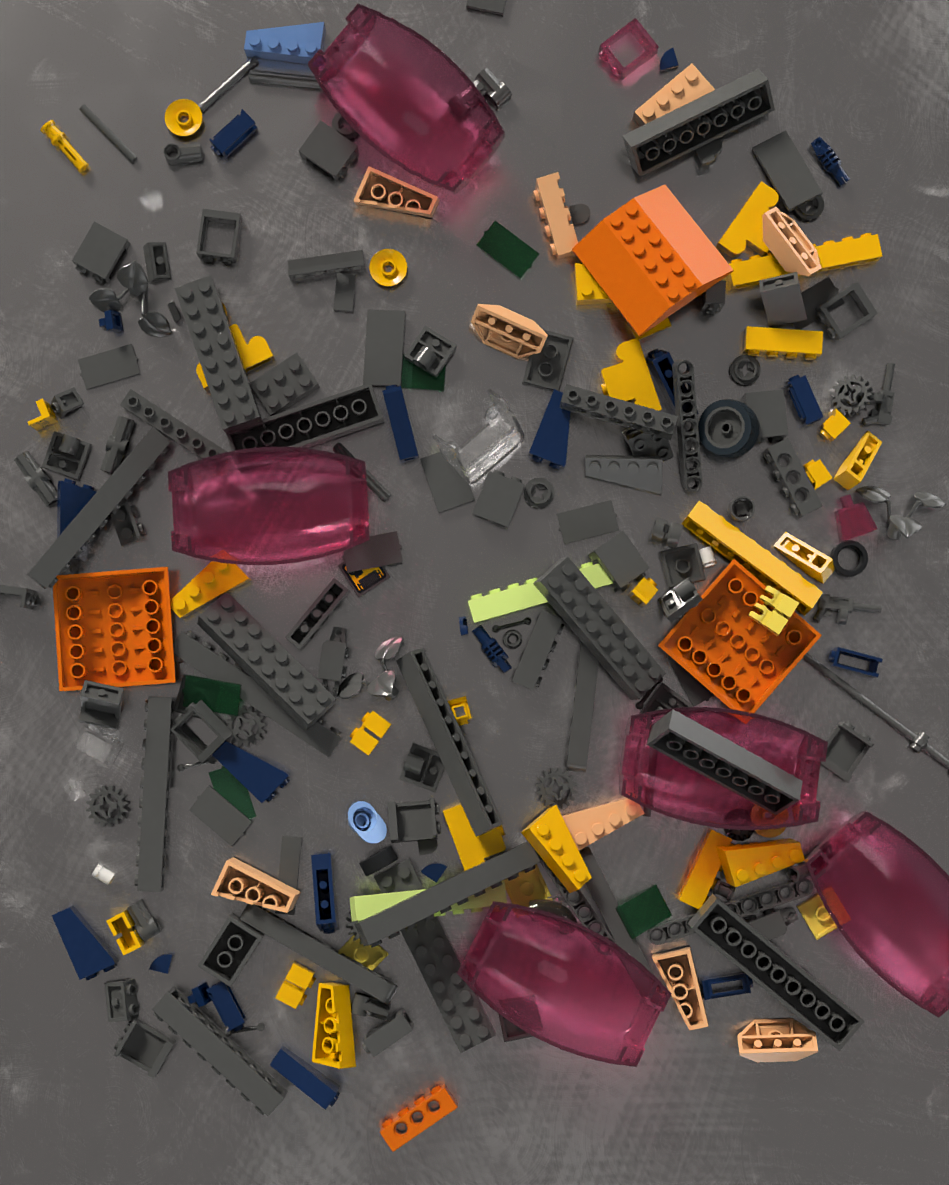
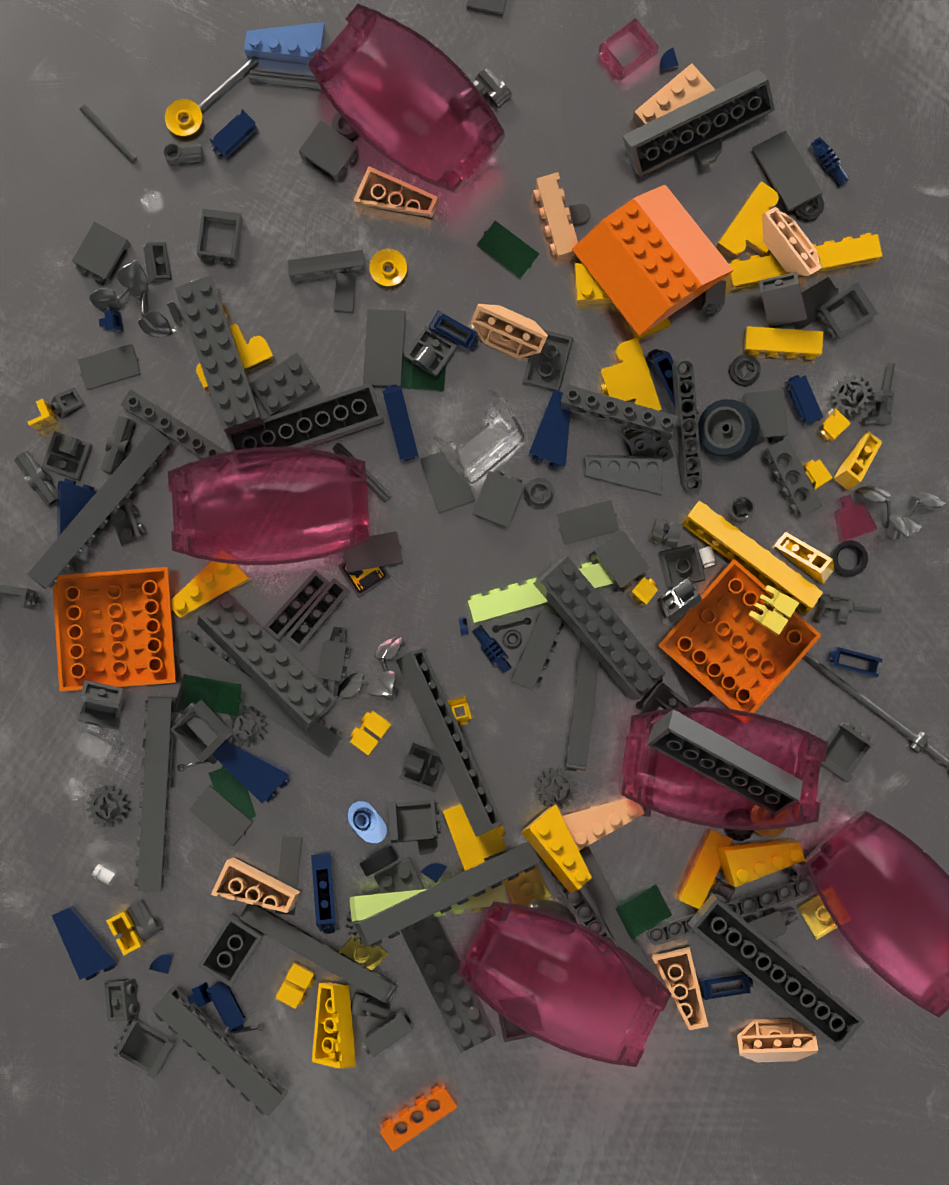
yellow pin [40,120,89,172] -> none
dark blue slope [270,1046,340,1110] -> none
none -> dark grey brick [263,570,329,641]
none -> dark blue window [429,310,479,352]

